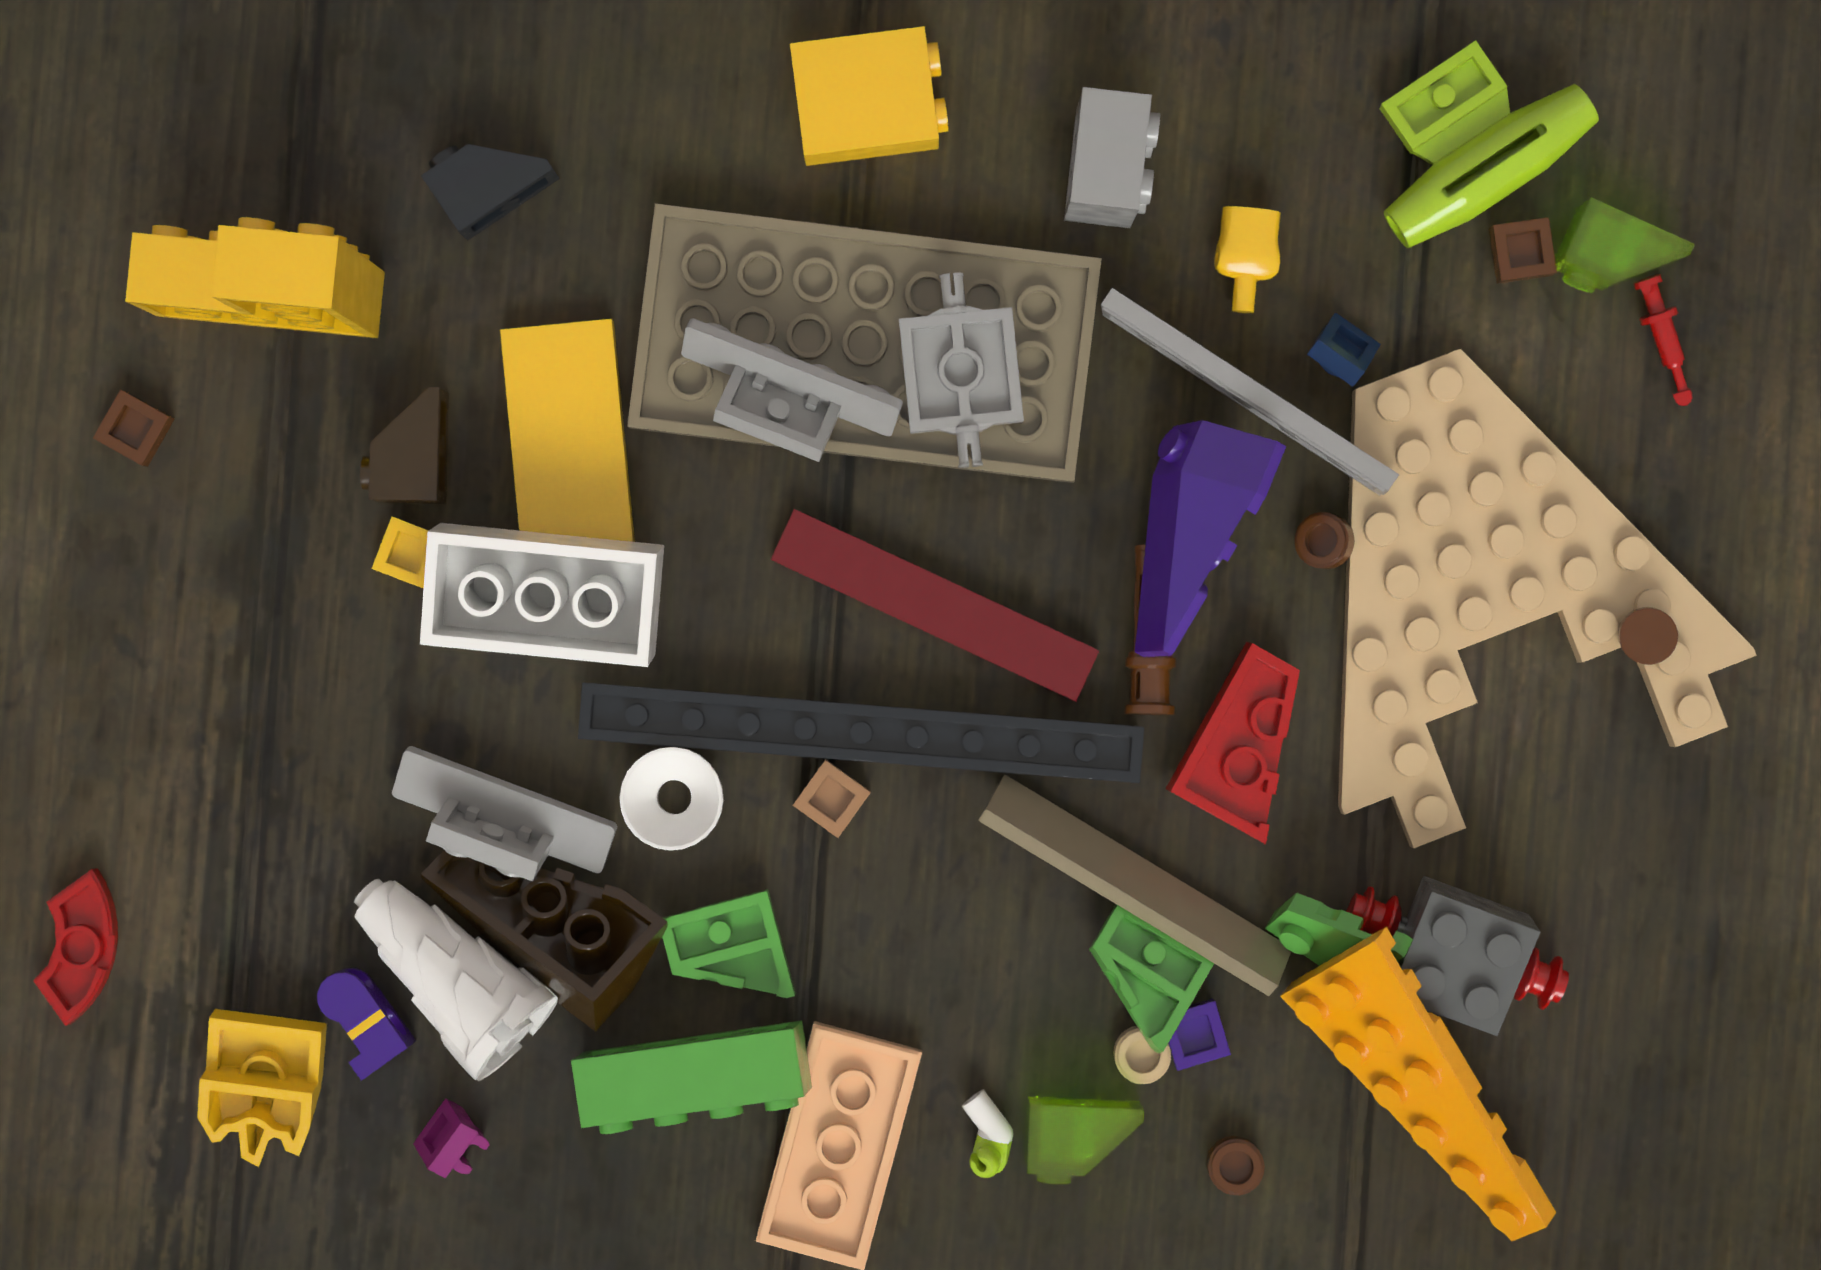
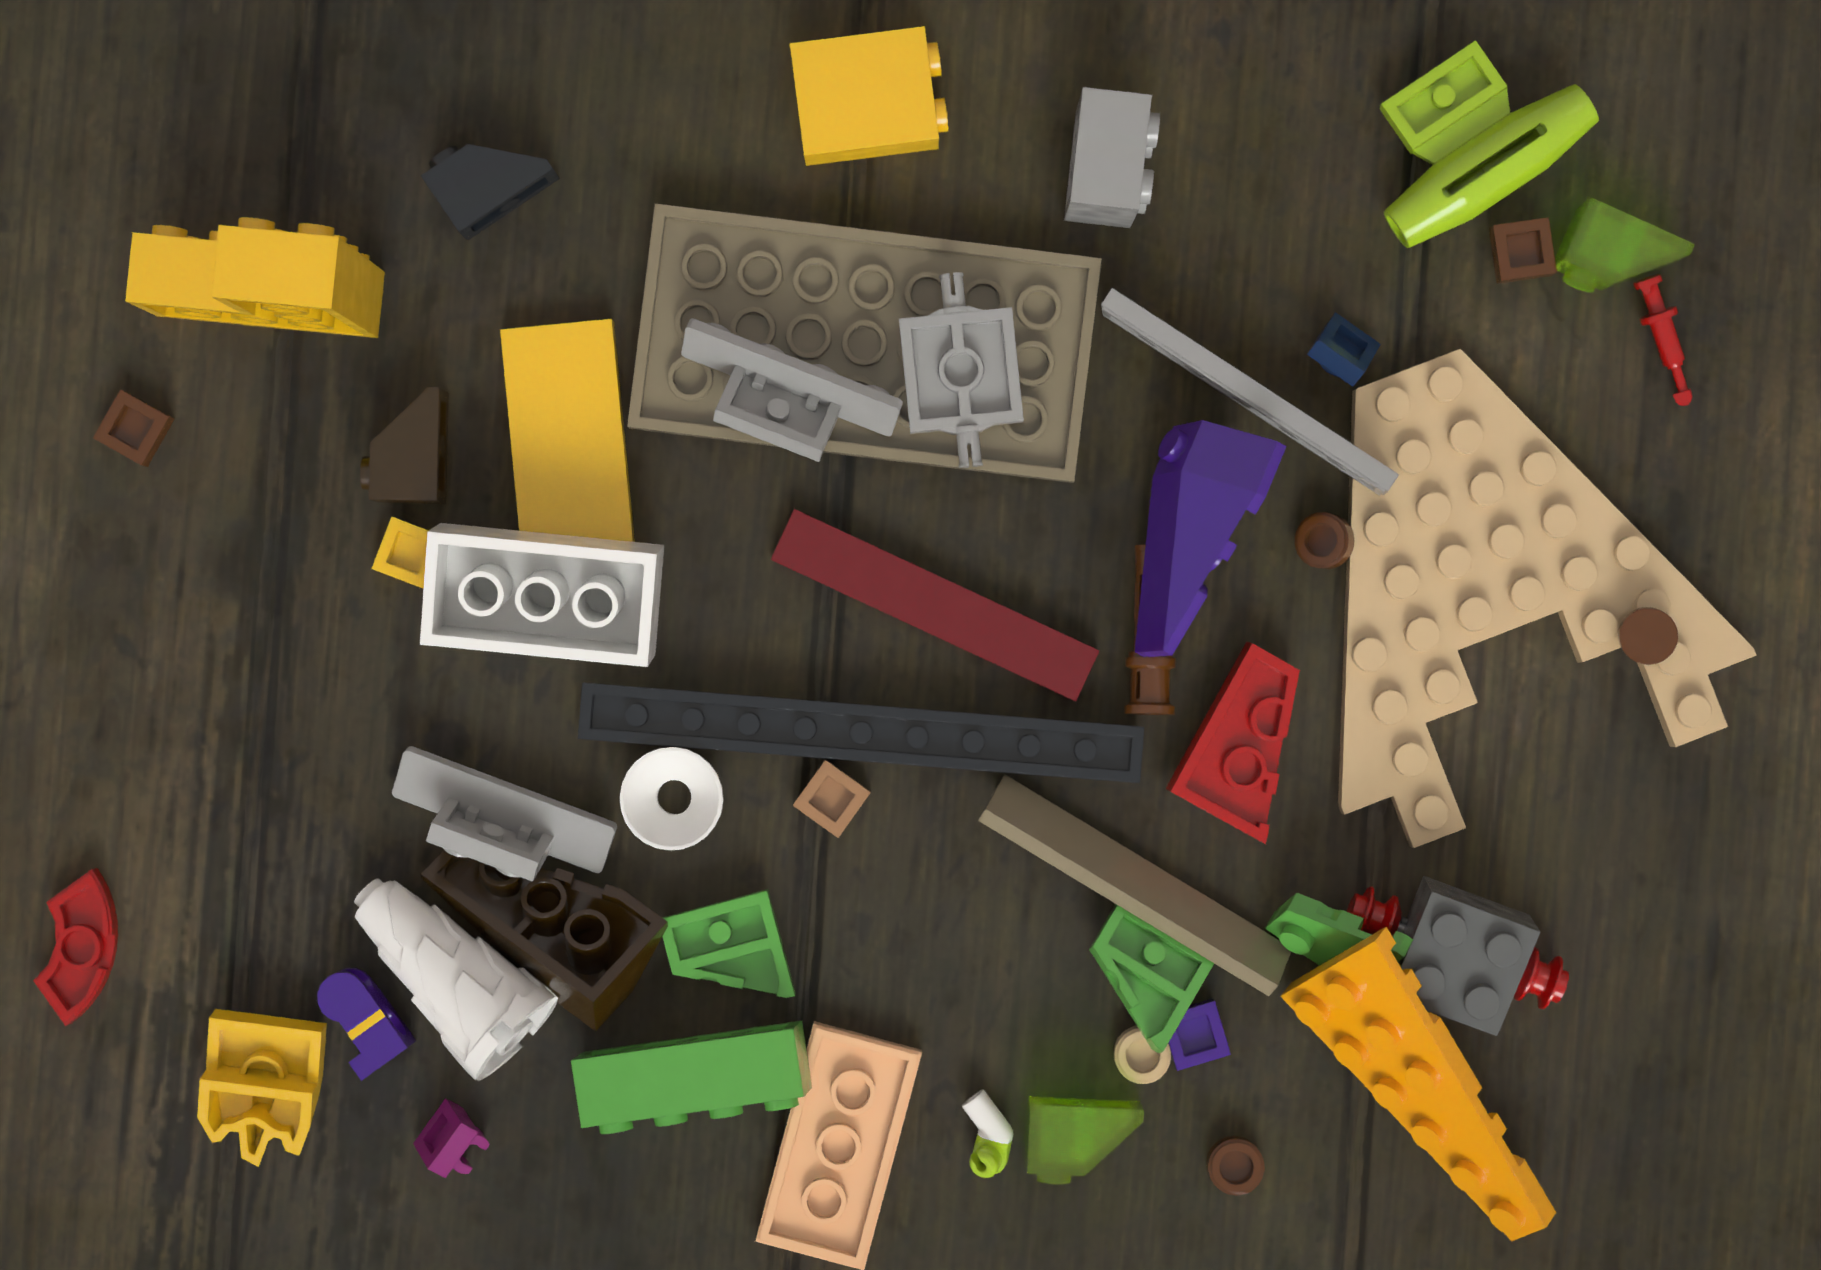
yellow piece [1214,206,1281,313] -> none

